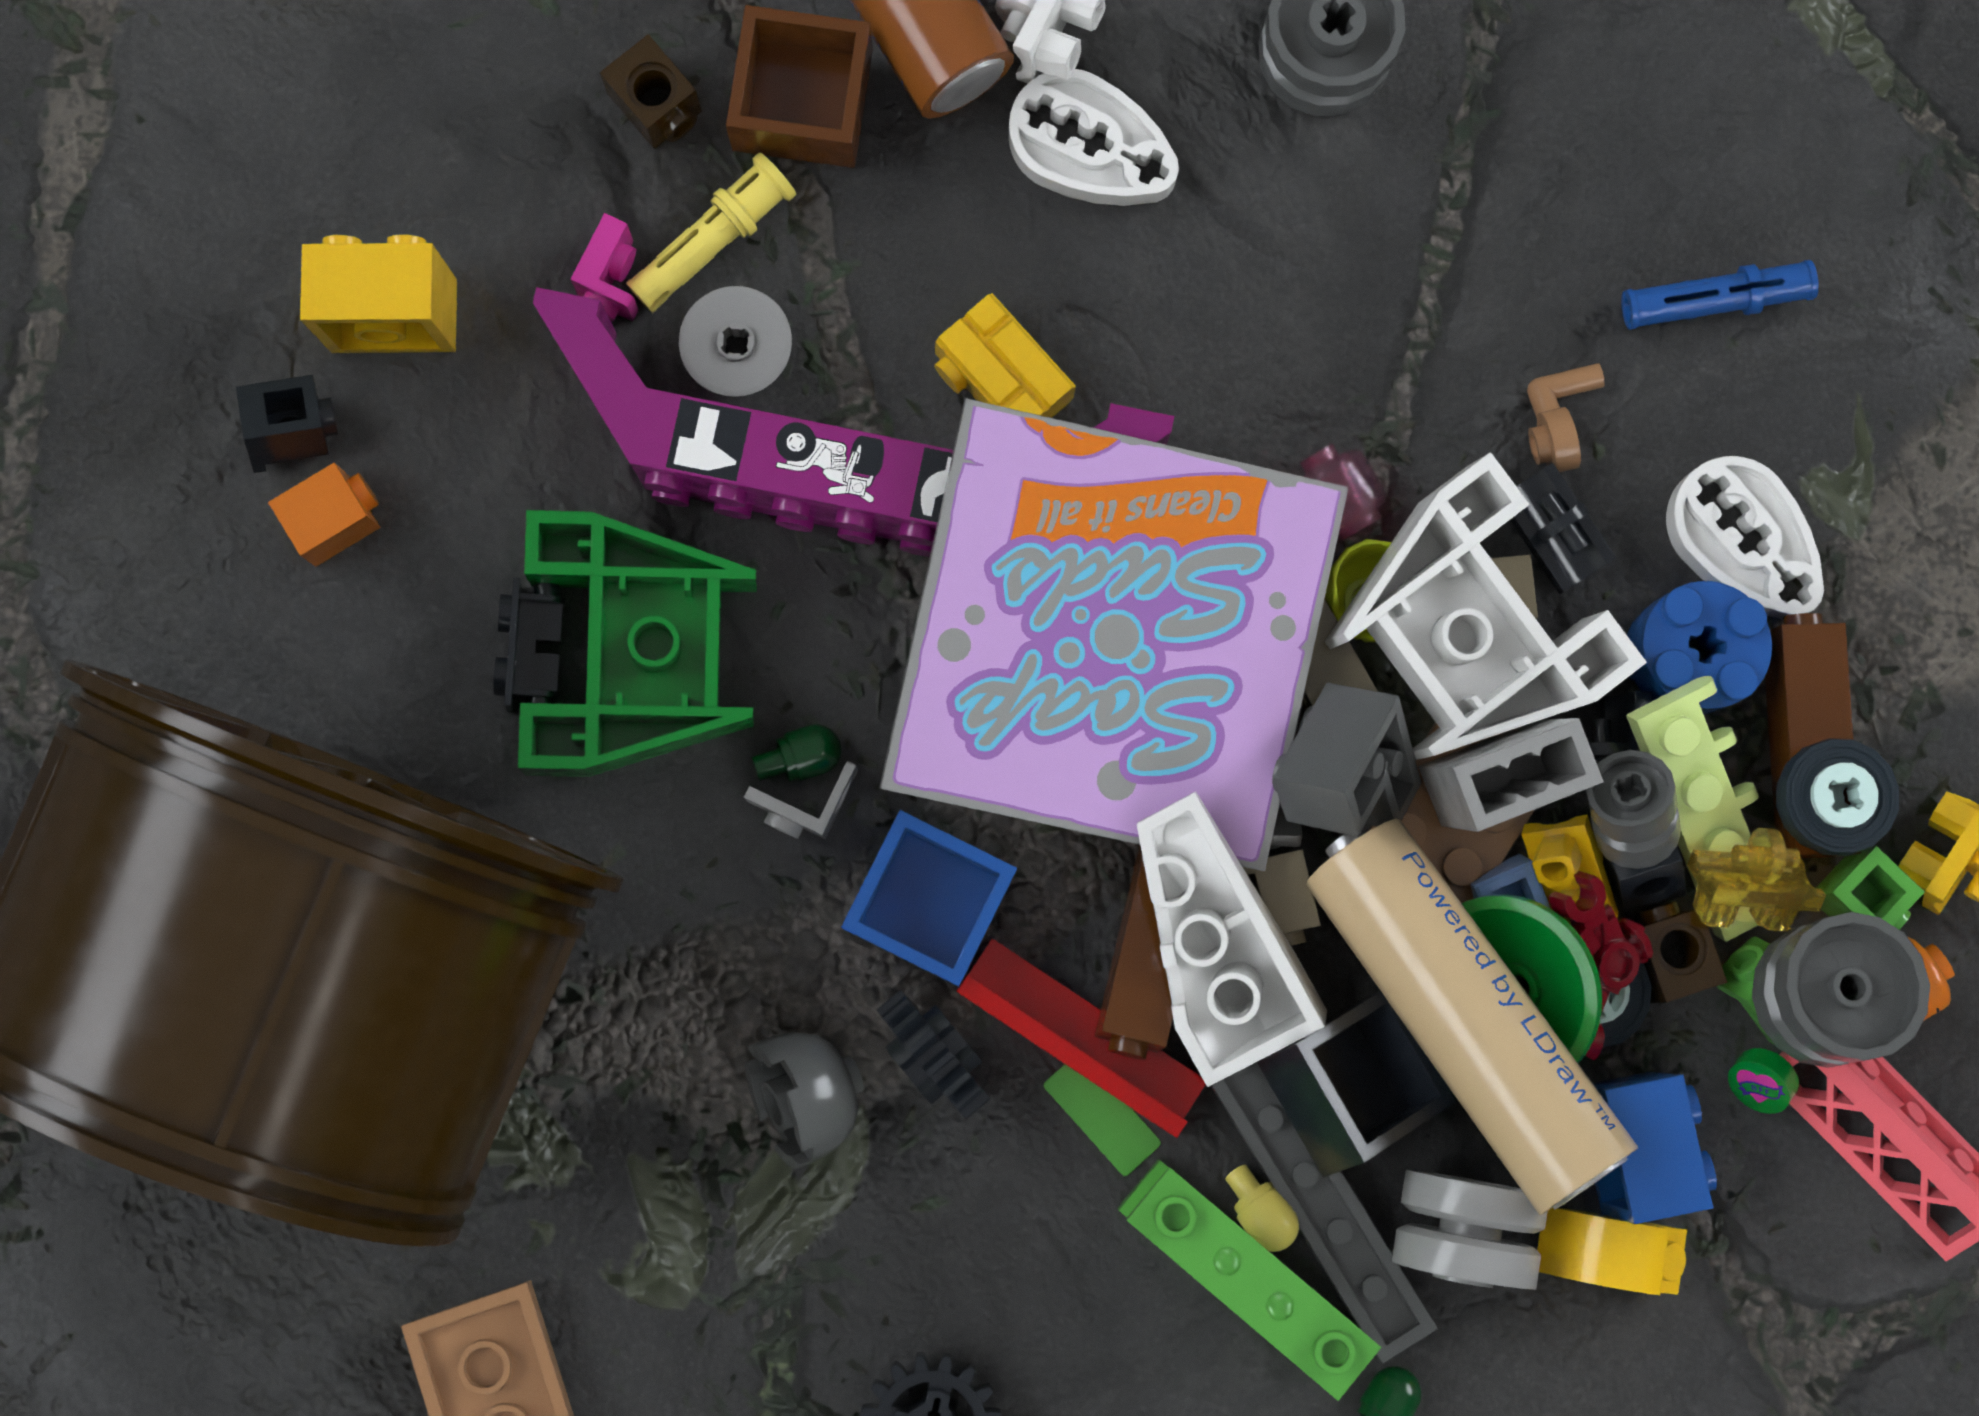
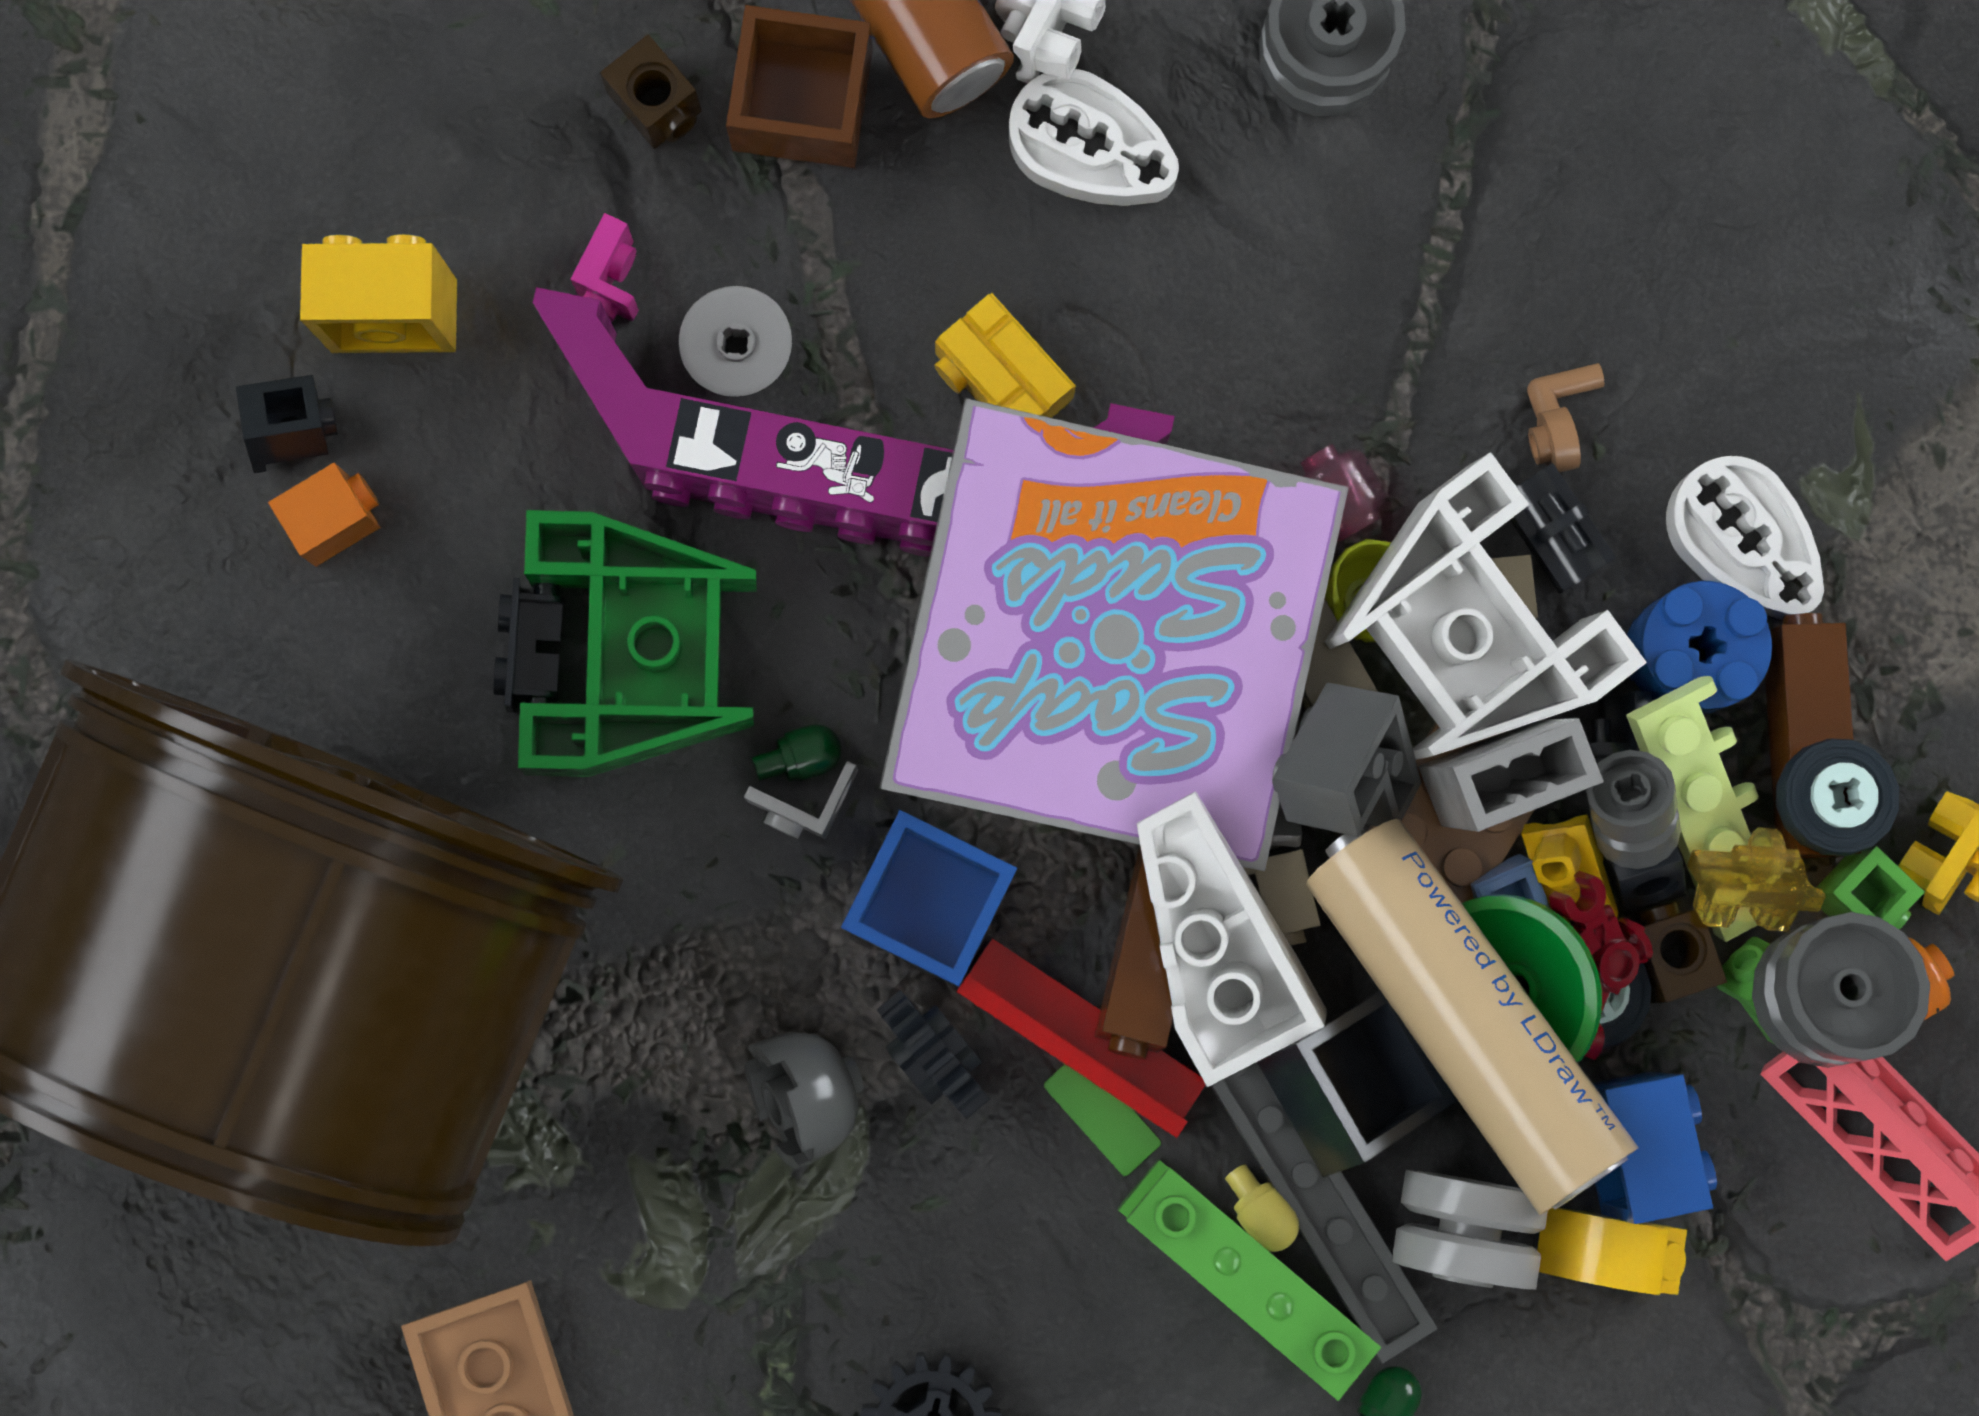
light yellow pin [626,152,796,314] -> none
blue pin [1621,260,1819,330] -> none
green tile [1728,1048,1799,1114] -> none

